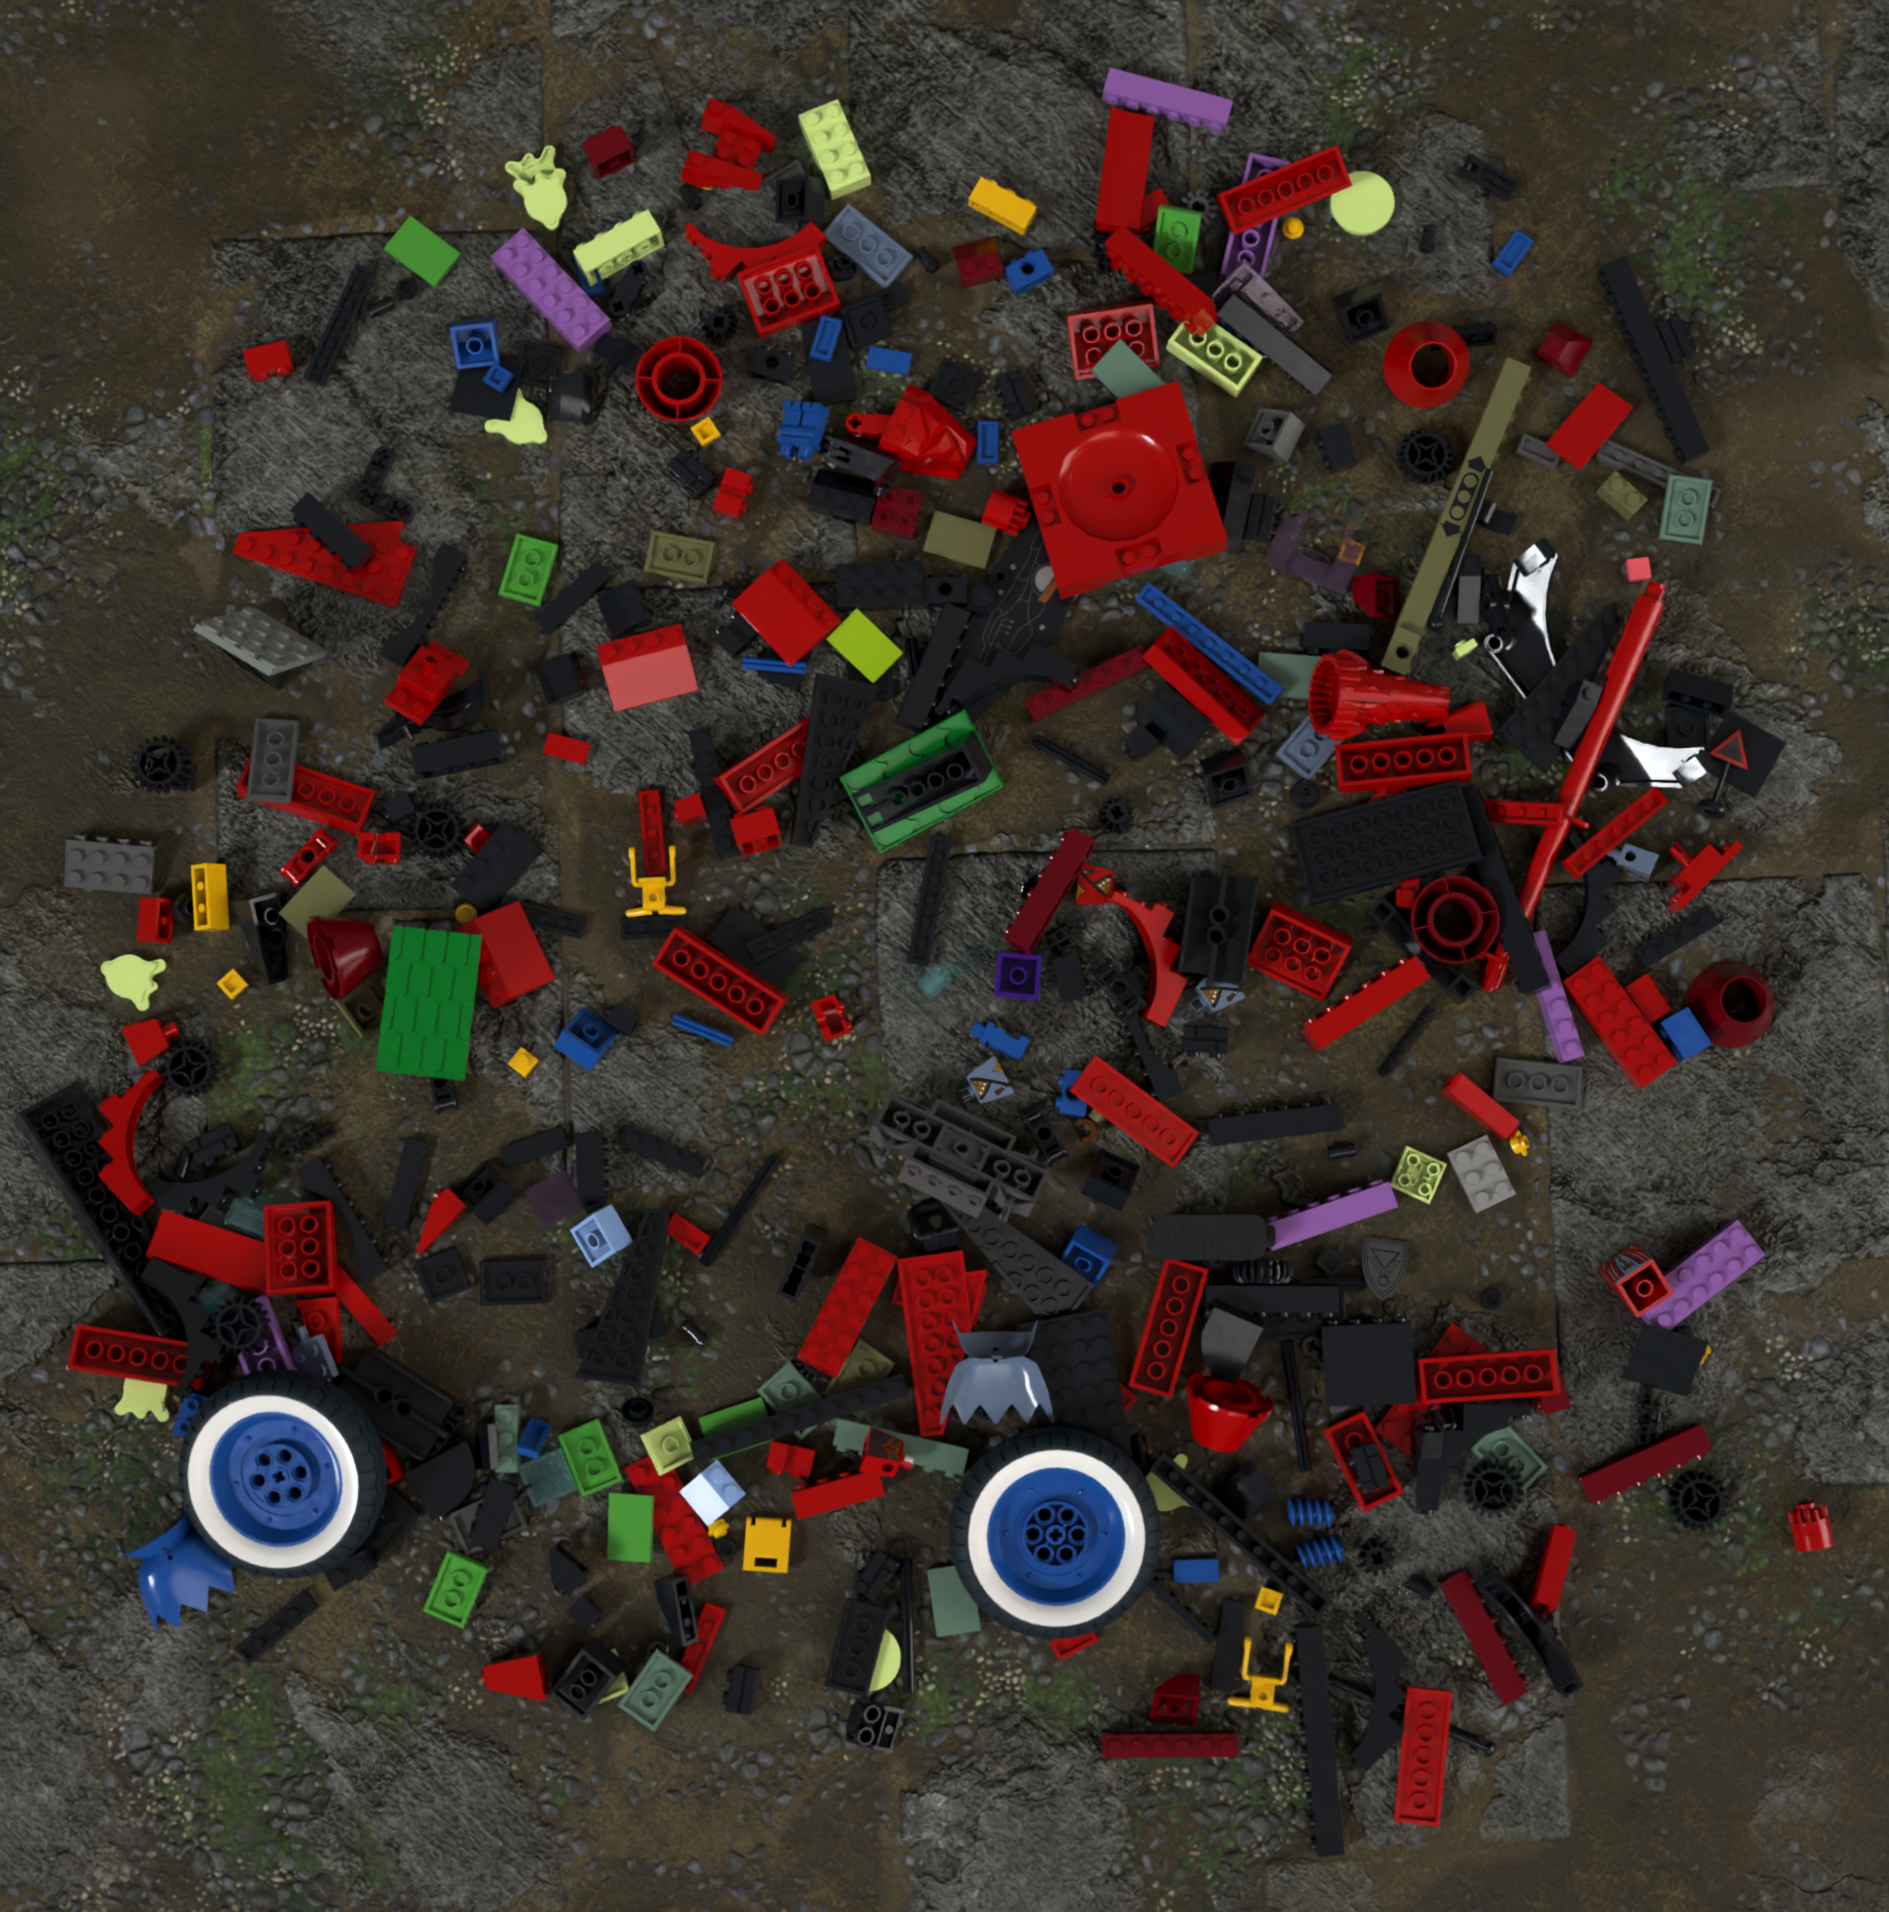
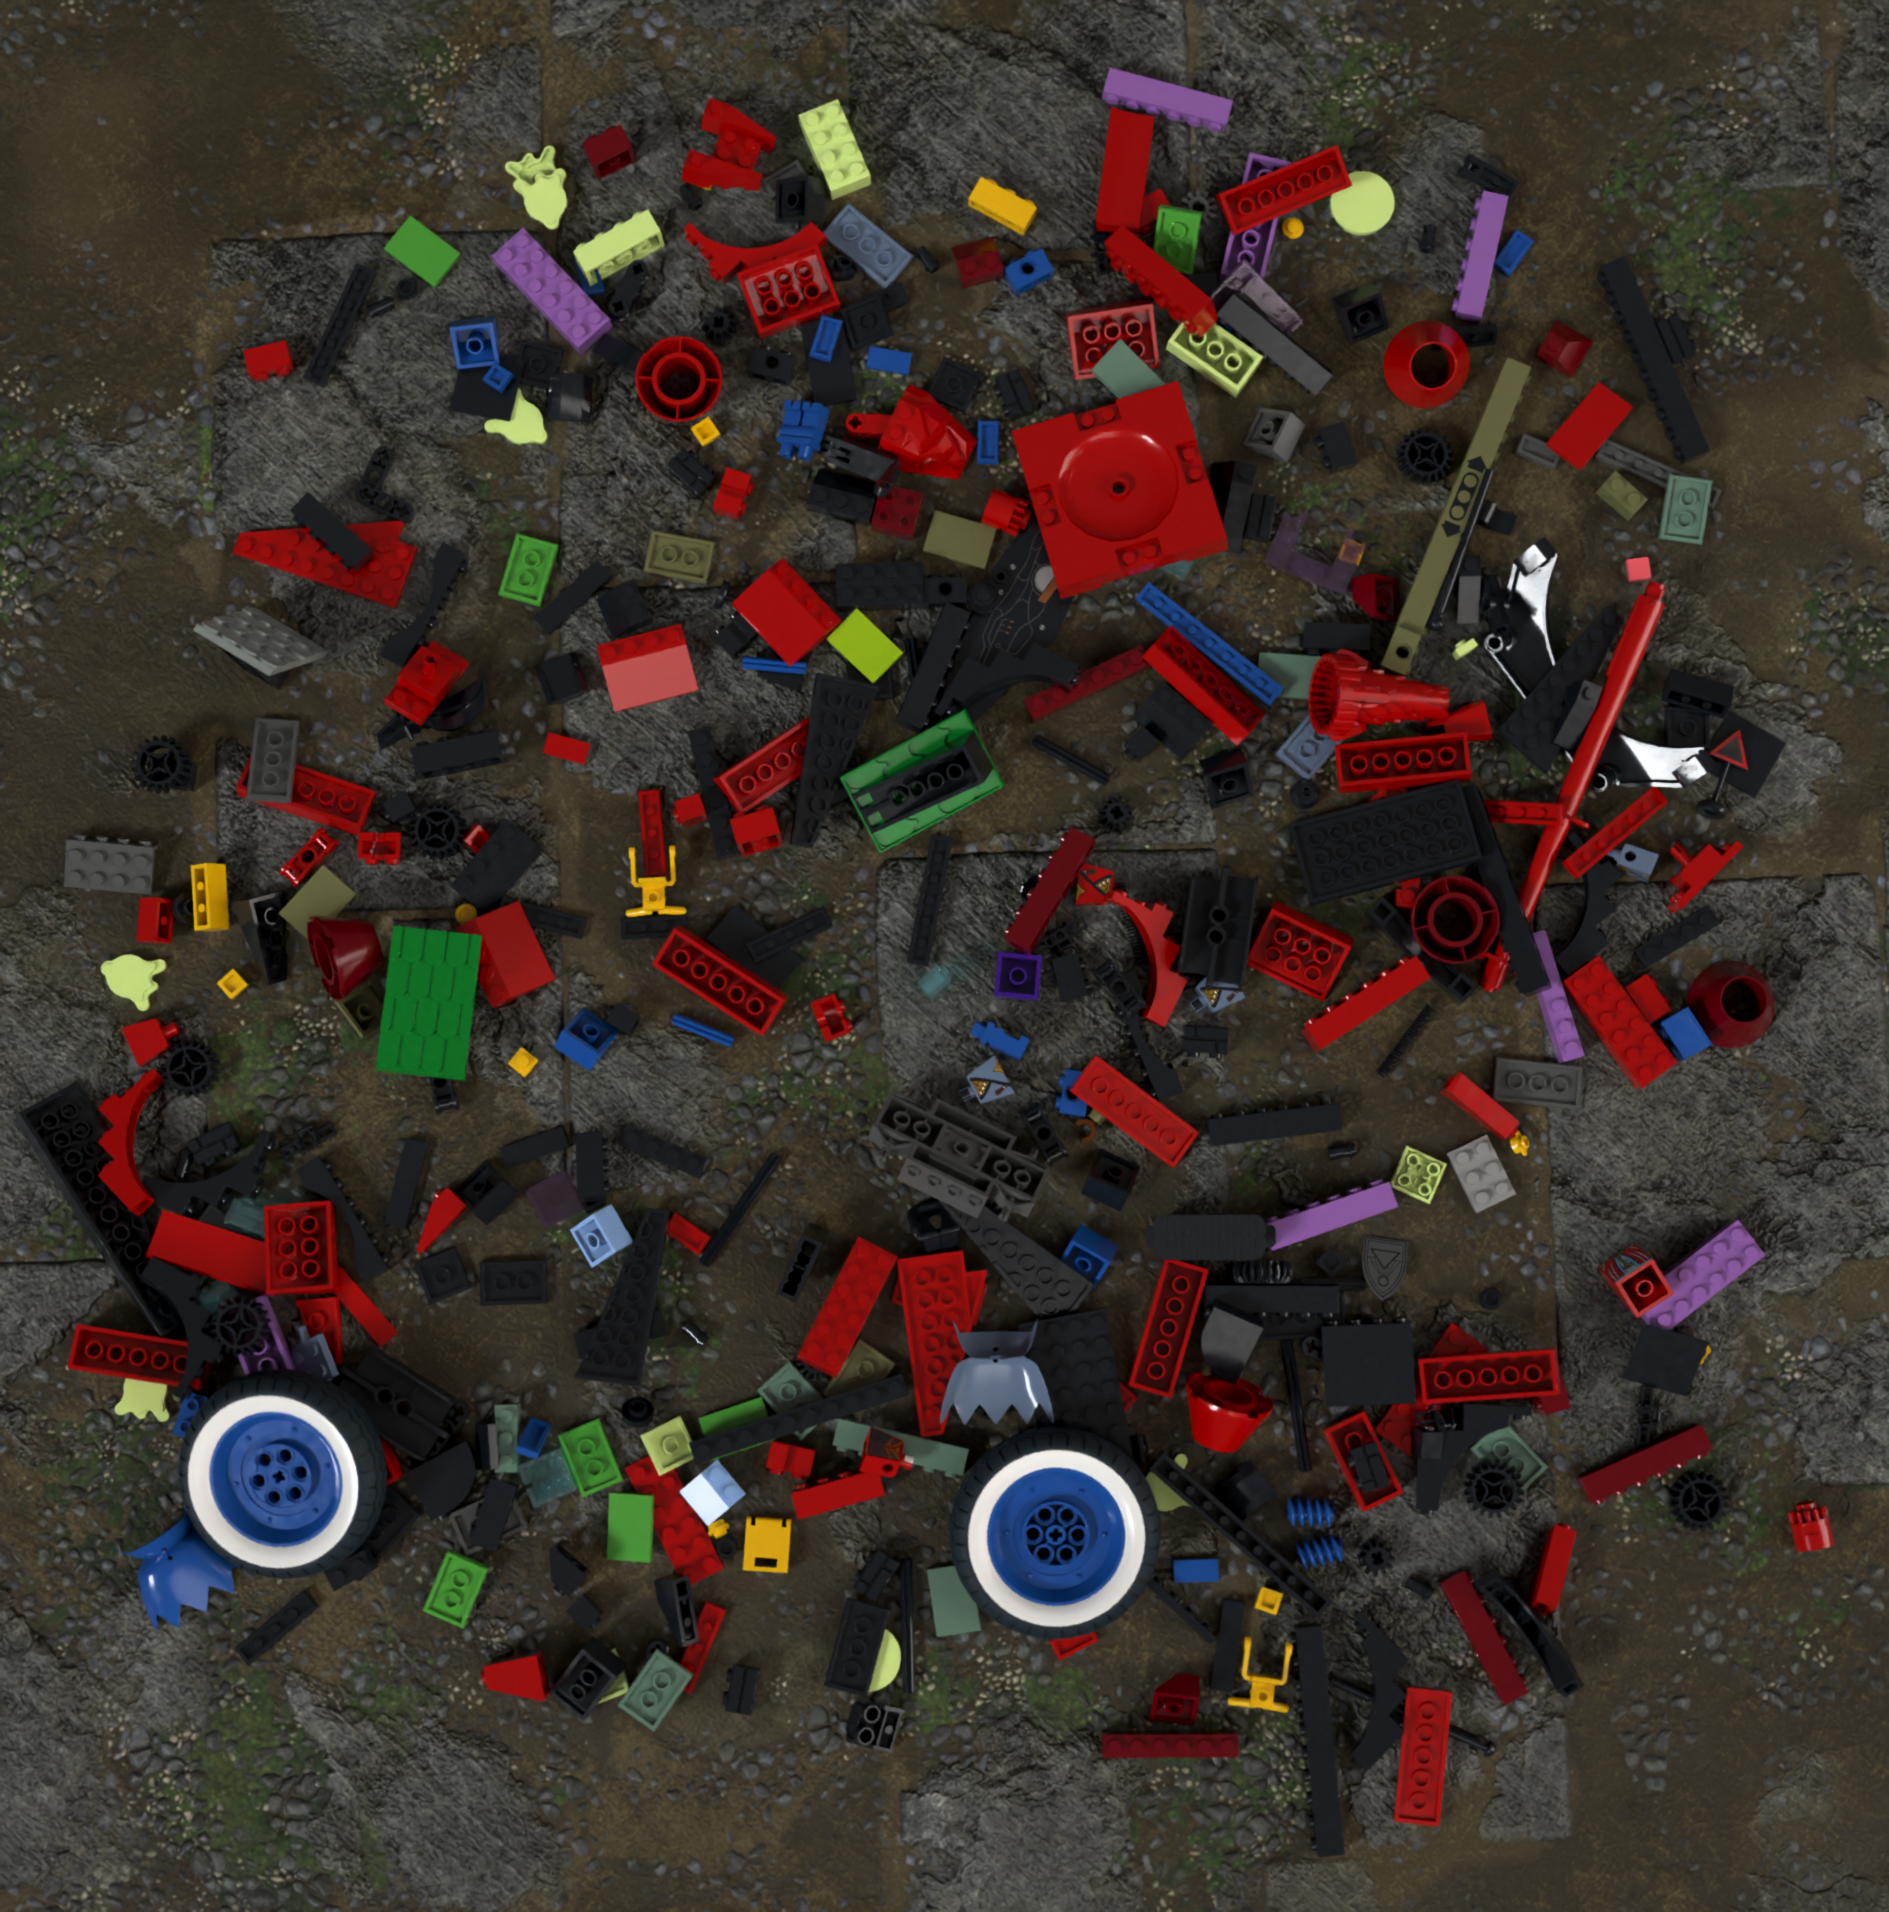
none -> medium lavender brick [1451,191,1509,324]

